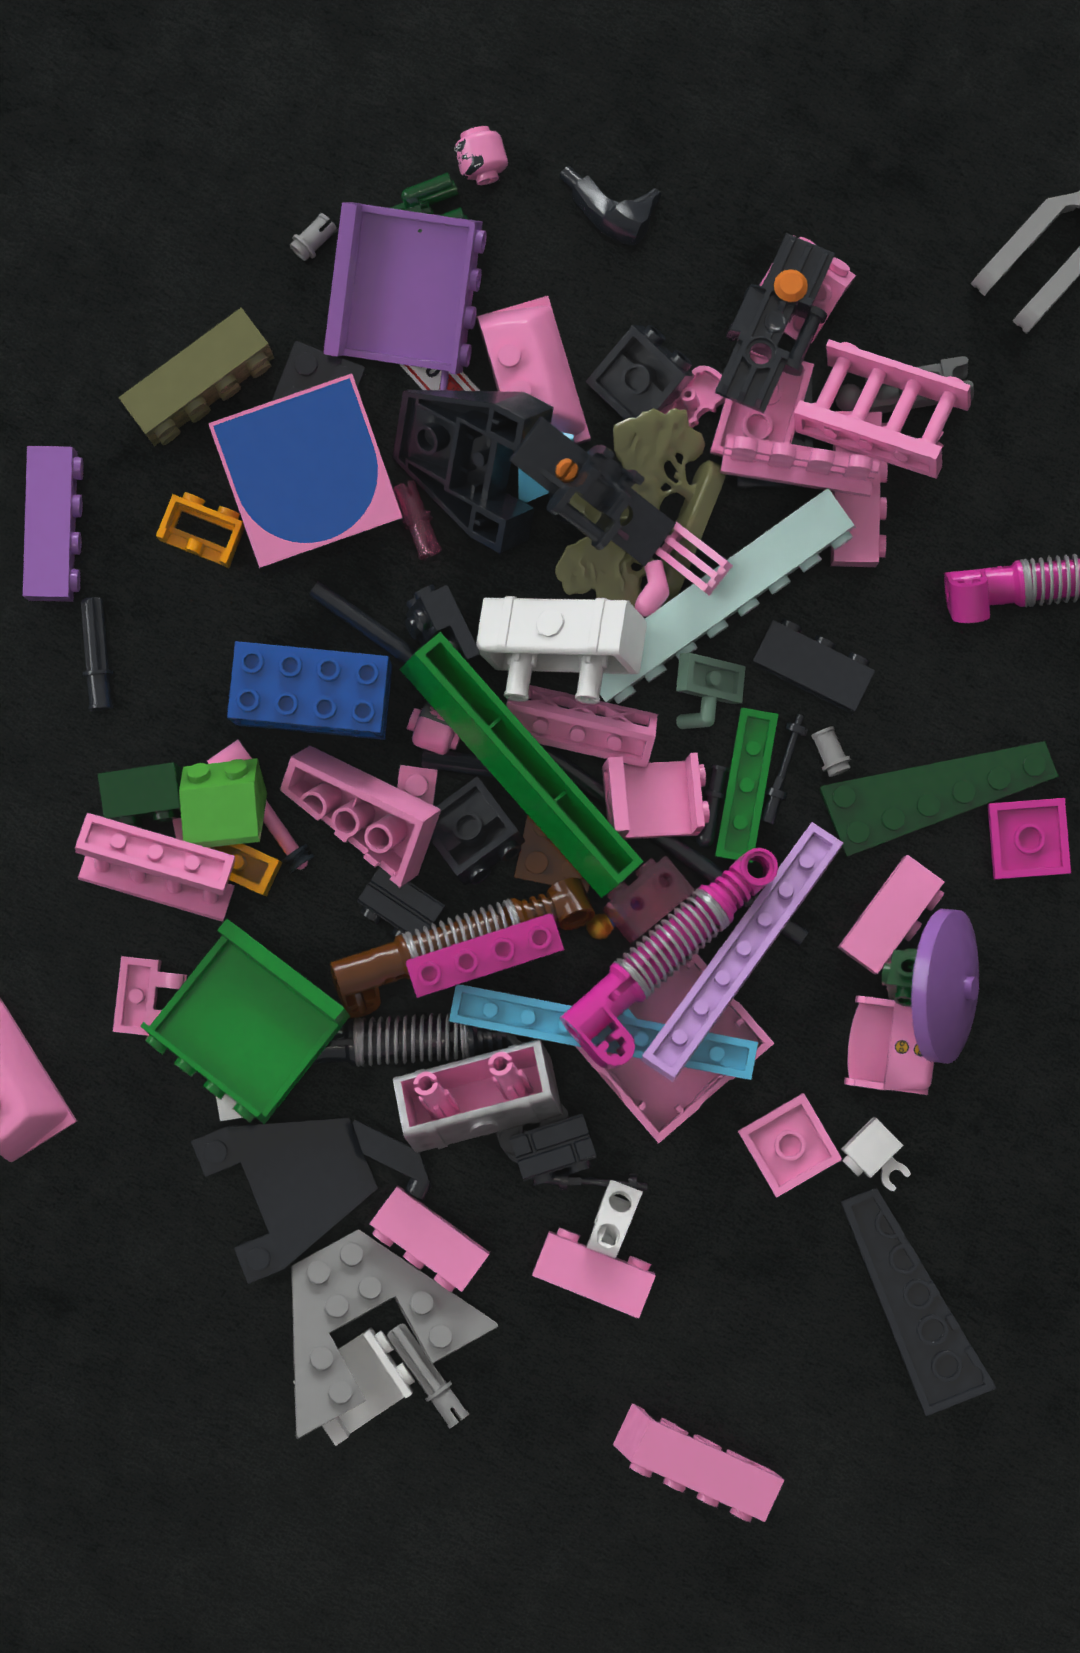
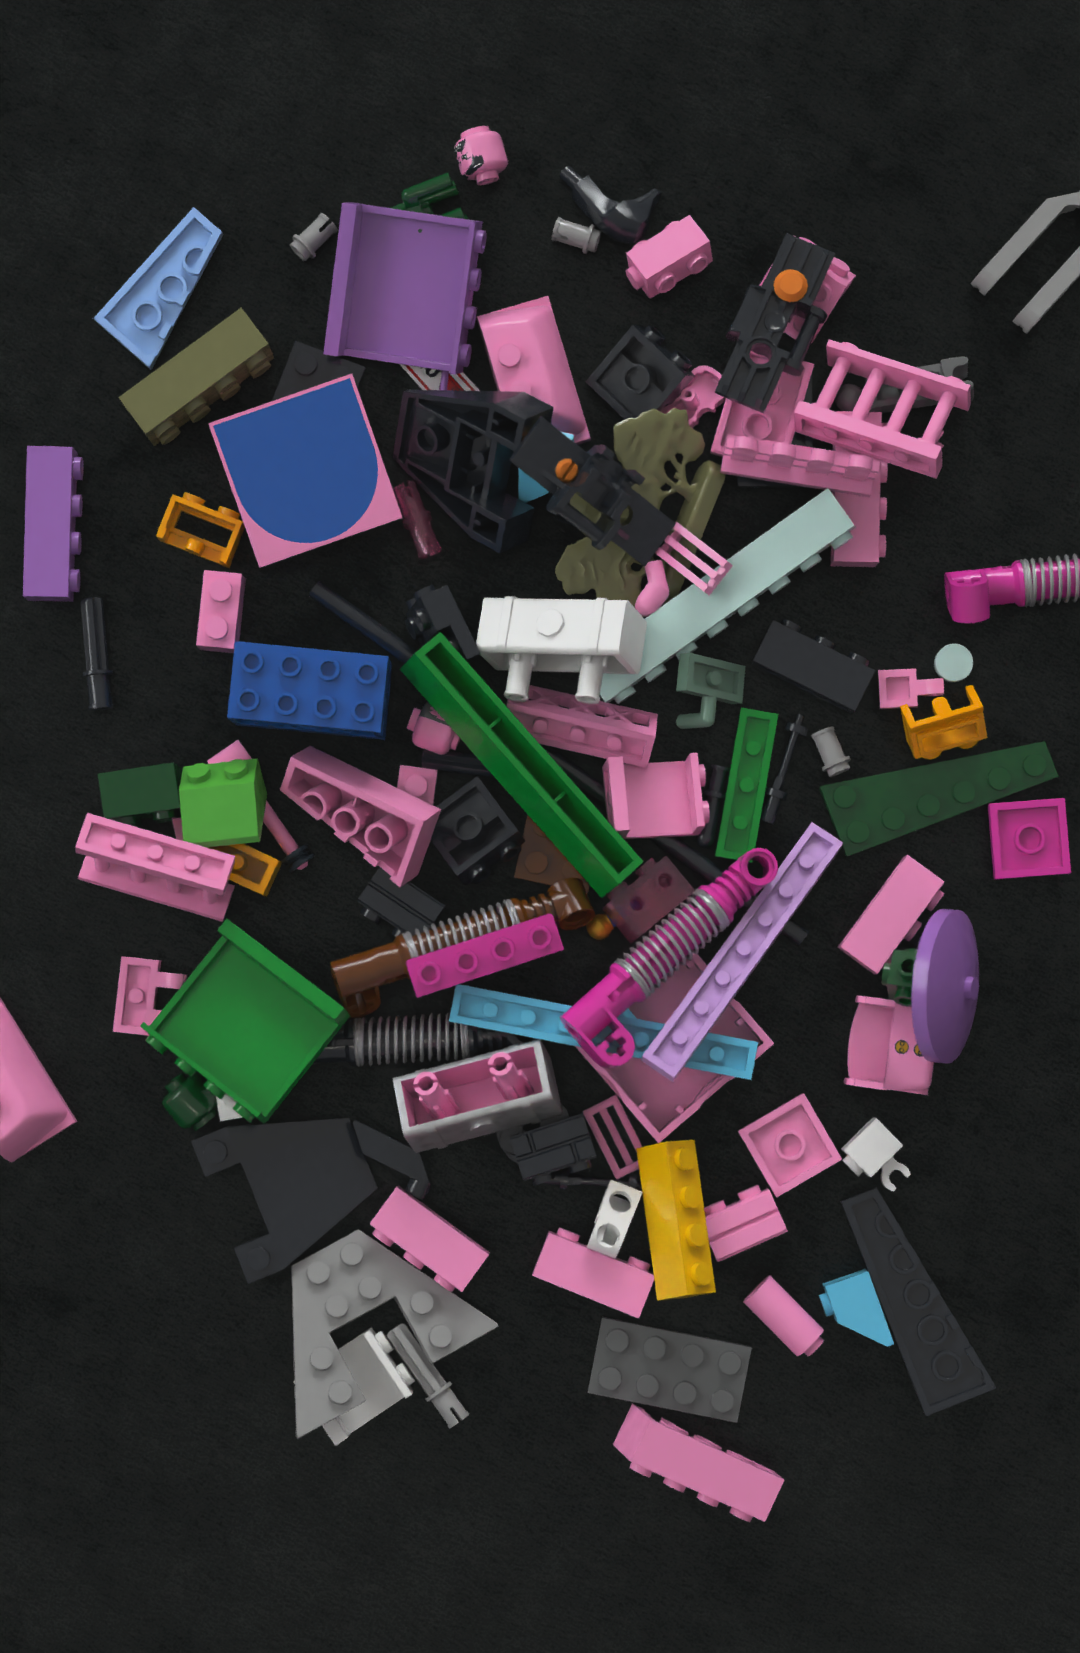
none -> light blue wing [94,207,223,370]
none -> dark green head [162,1073,218,1131]
none -> bright pink brick [196,570,246,653]
none -> light grey pin [551,217,601,254]
none -> bright pink tile [582,1095,642,1180]
none -> dark grey plate [587,1317,752,1423]
none -> bright pink brick [626,215,713,299]
none -> yellow brick [636,1140,716,1301]
none -> bright pink brick [704,1185,788,1262]
none -> bright pink brick [743,1275,824,1357]
none -> medium azure slope [819,1269,894,1346]
none -> bright pink plate [878,669,944,709]
none -> light orange window [900,685,988,759]
none -> light aqua tile [934,644,973,682]

